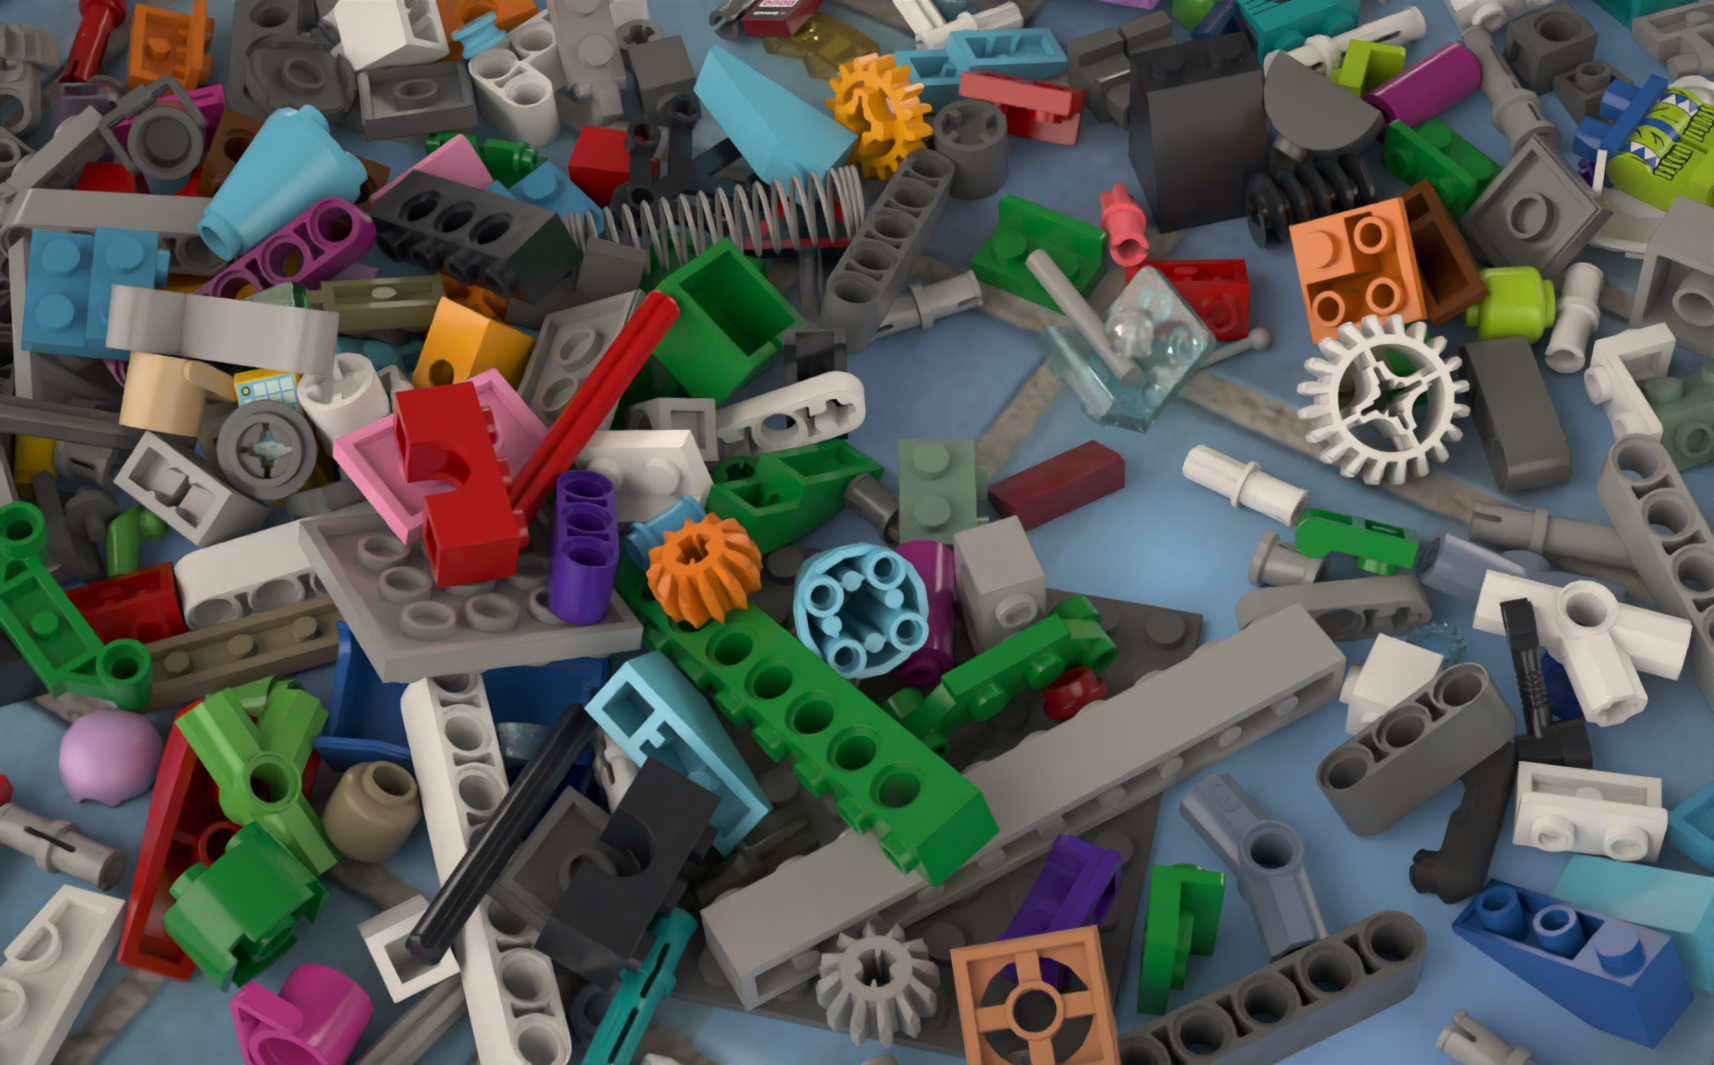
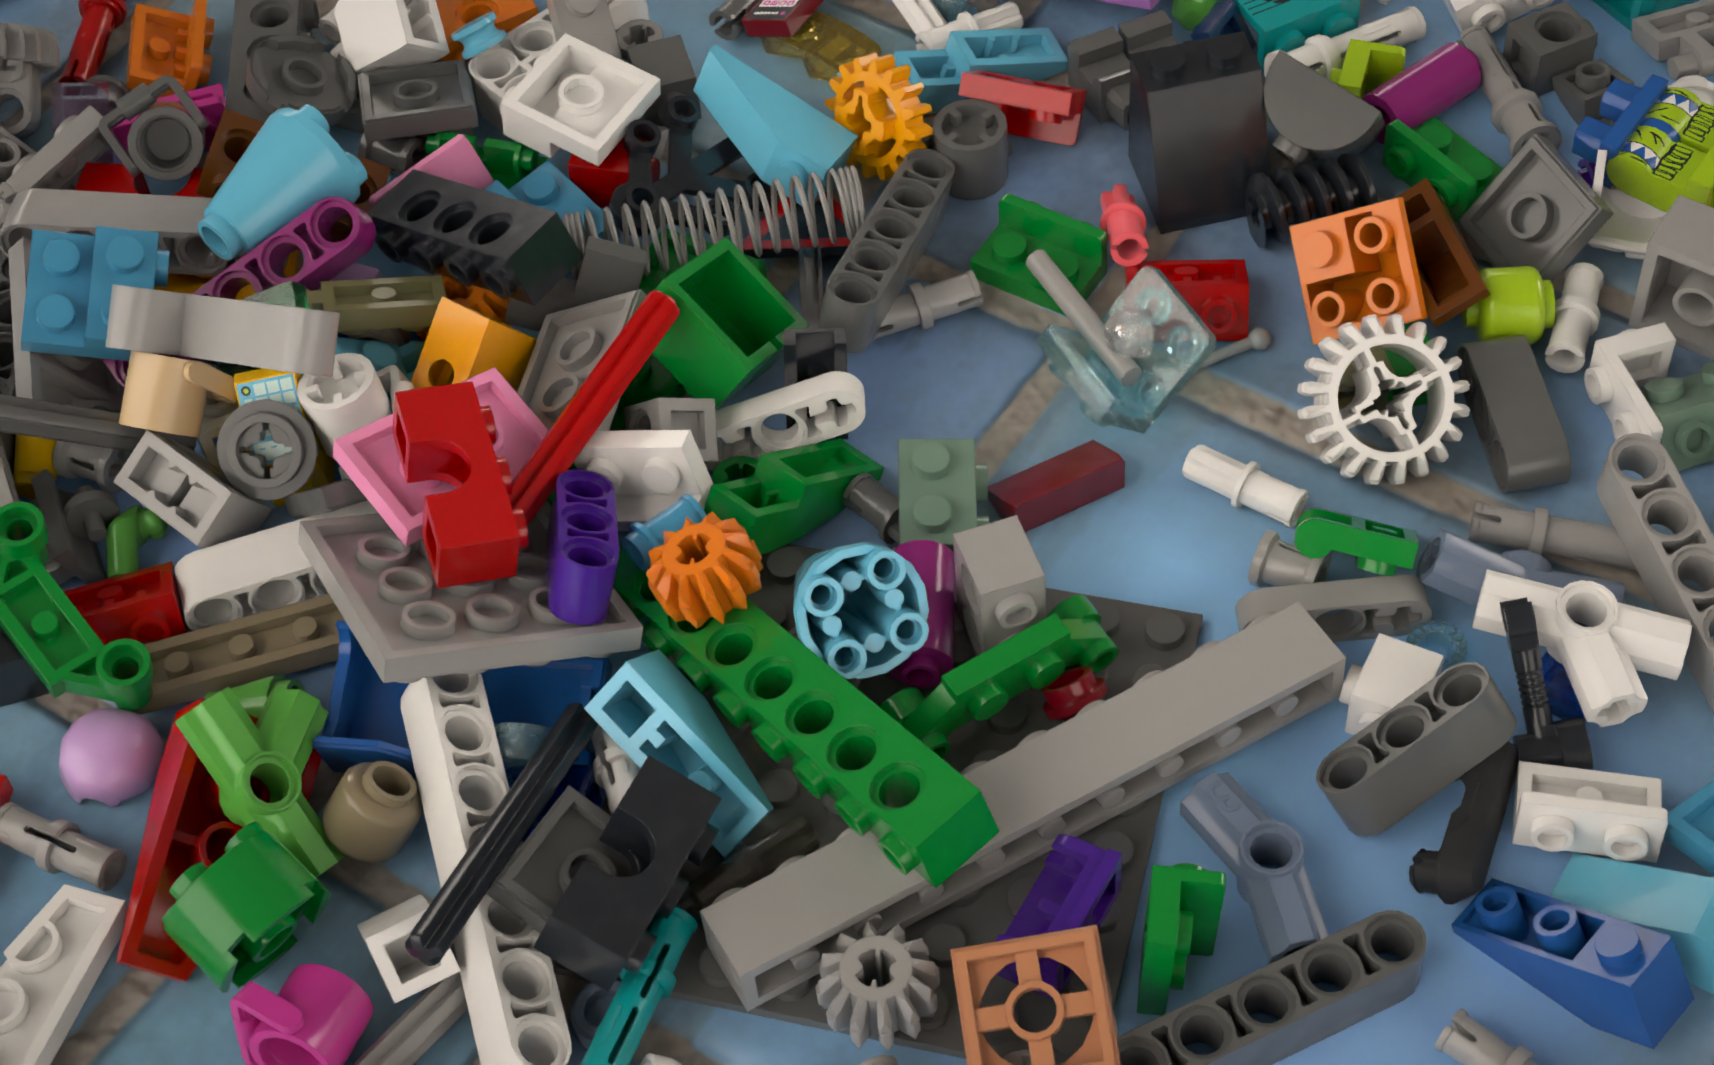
none -> dark grey bush [358,133,428,176]
none -> white plate [500,33,661,166]

